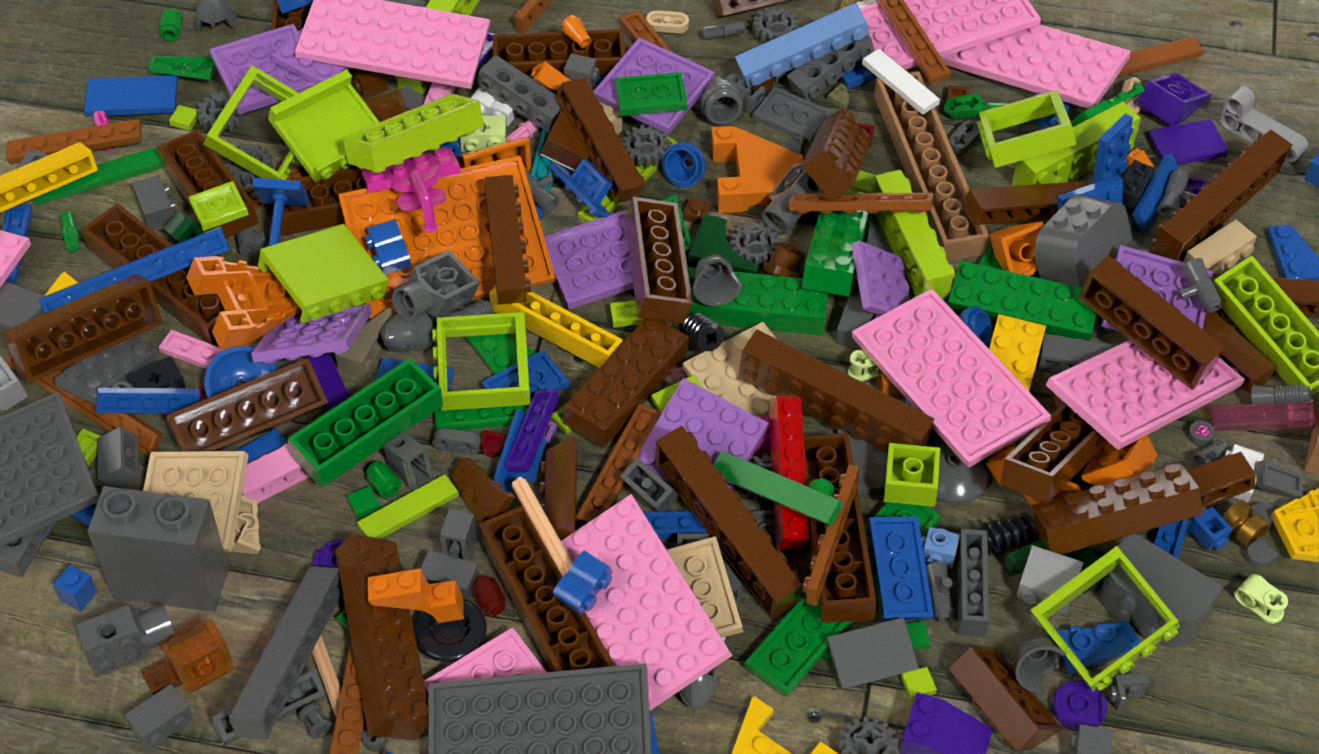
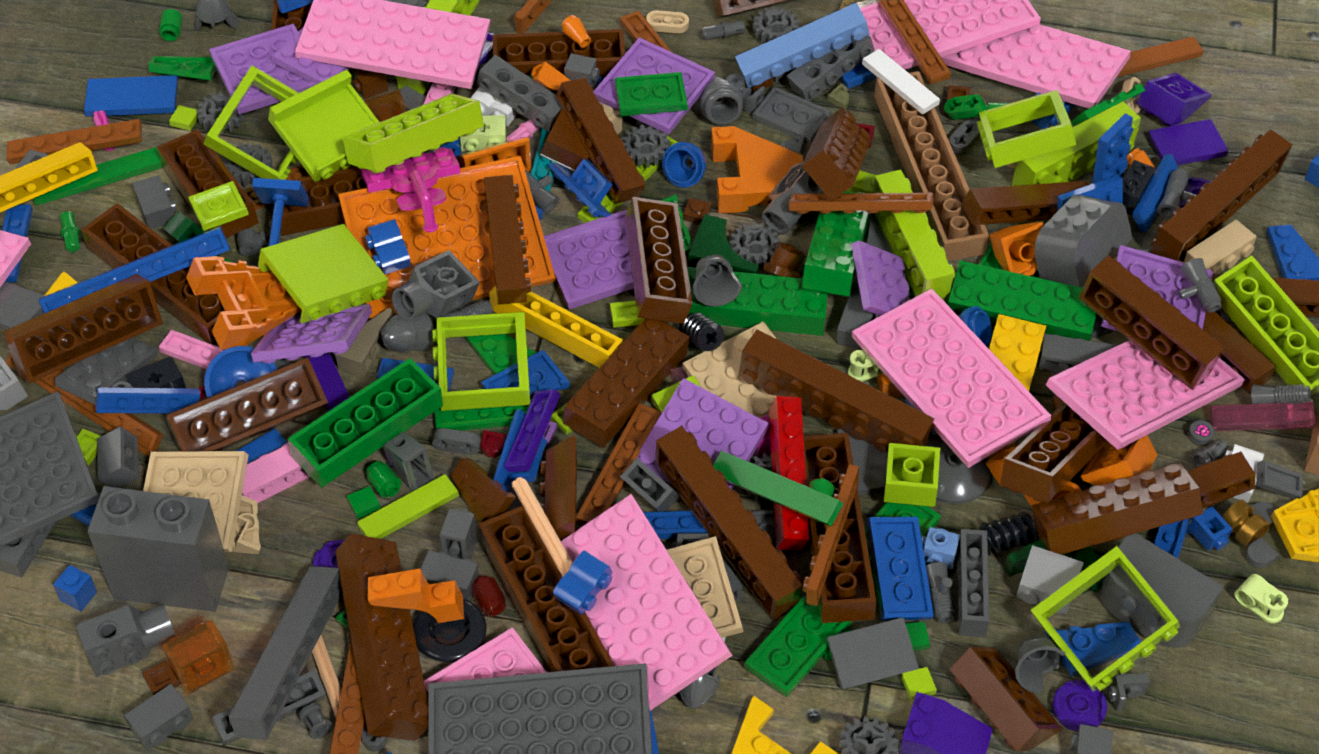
light grey beam [1220,86,1308,163] -> none

